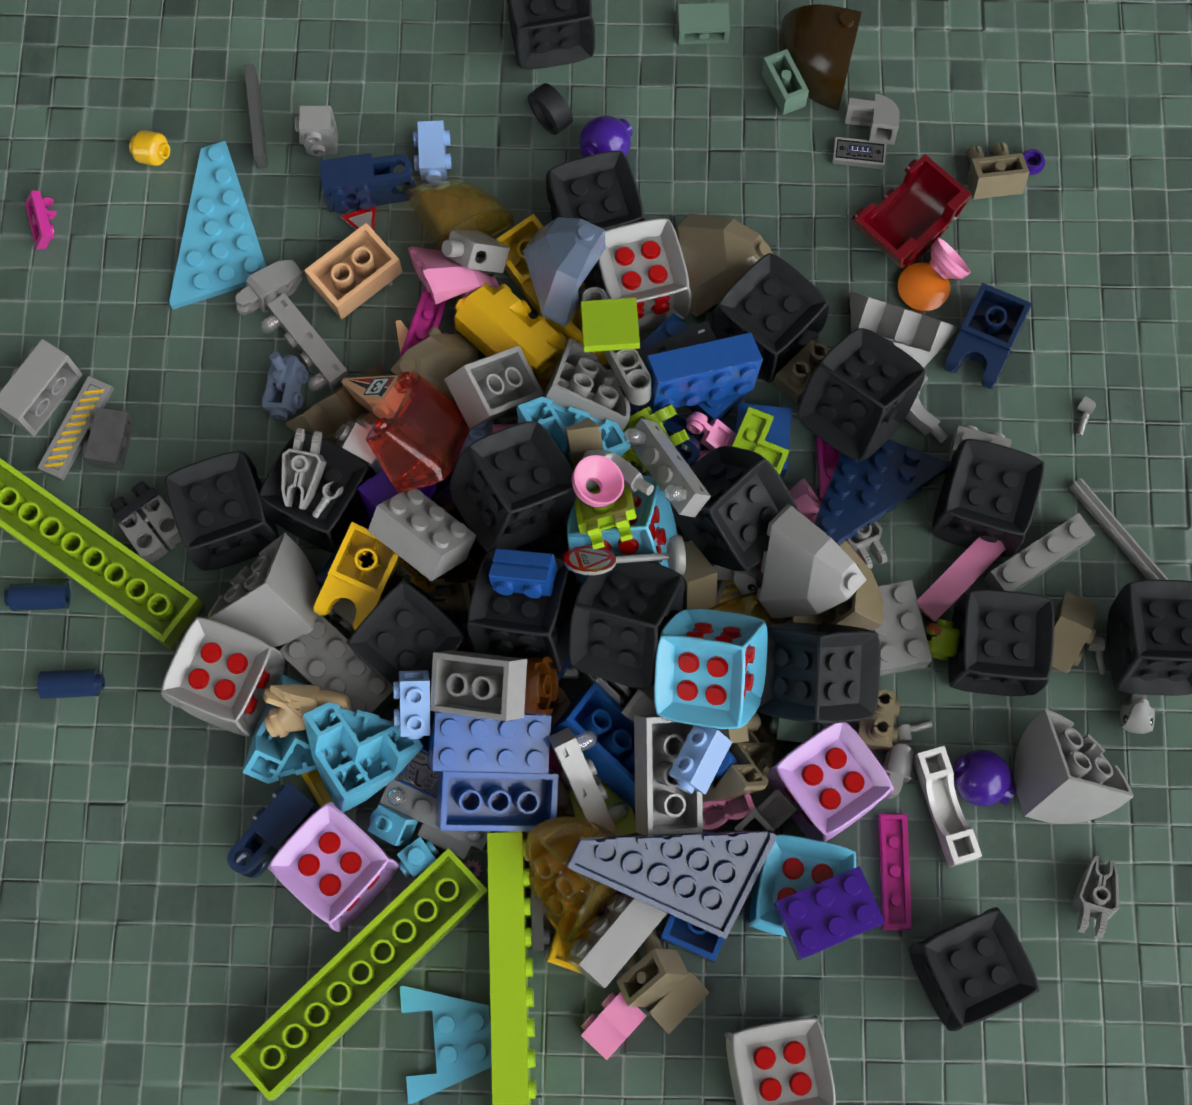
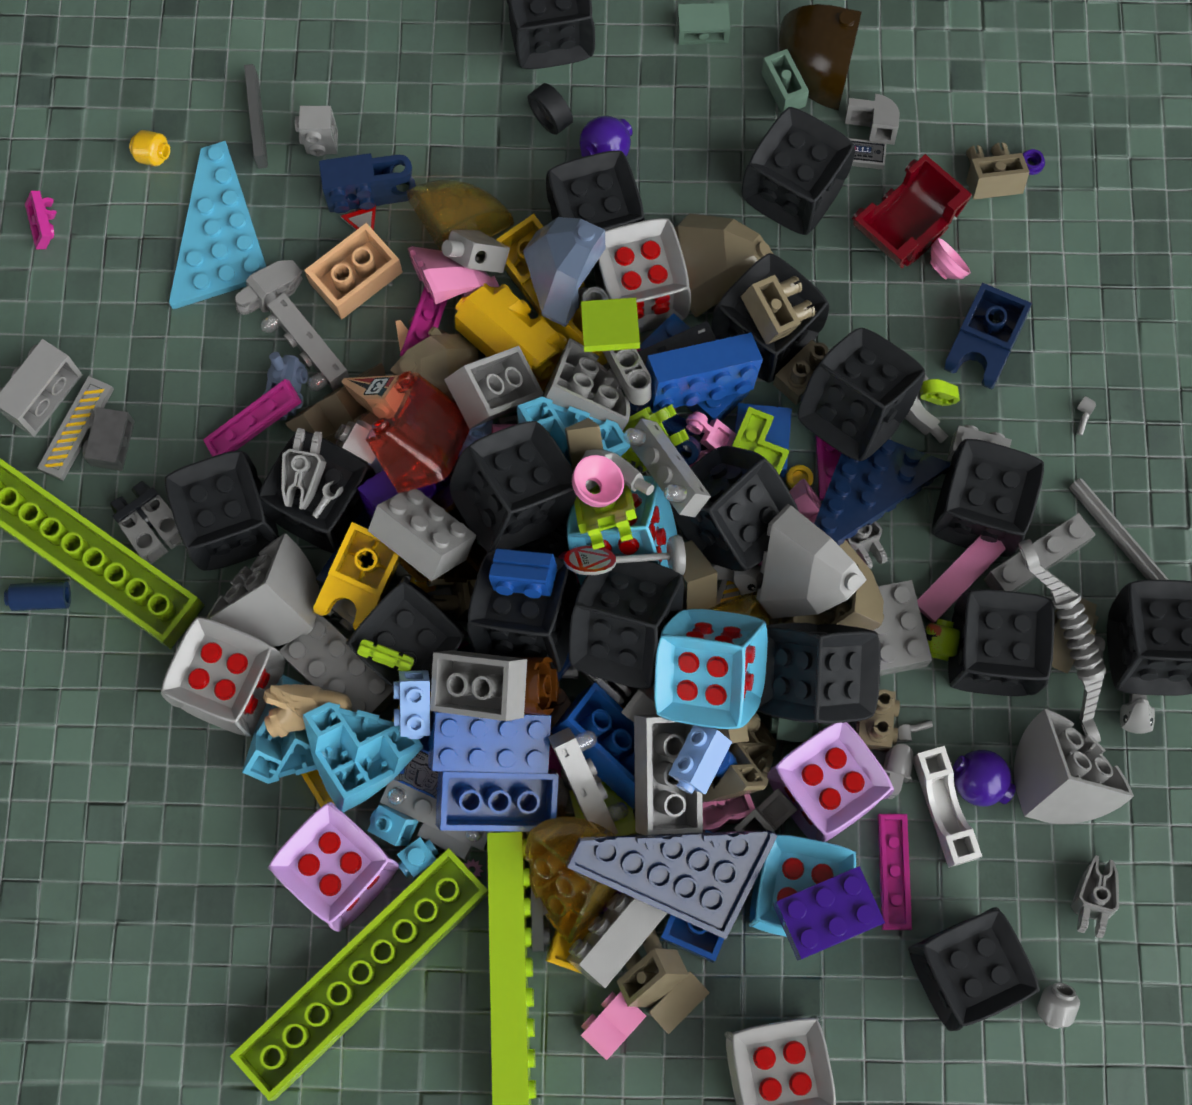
dark blue brick [37,668,105,699] -> none
dark blue brick [227,782,319,878] -> none
medium azure wing [400,986,492,1104] -> none
light blue brick [413,120,452,182] -> none
light grey brick [849,291,958,368] -> none
orange dish [897,262,950,313] -> none
none -> dark pink tile [203,379,302,457]
none -> lime axle [357,639,414,671]
none -> black piece [741,107,855,235]
none -> dark tan brick [741,275,815,345]
none -> yellow tile [786,465,813,490]
none -> lime beam [920,379,960,406]
none -> light grey piece [1018,539,1106,742]
none -> light grey head [1037,983,1080,1029]

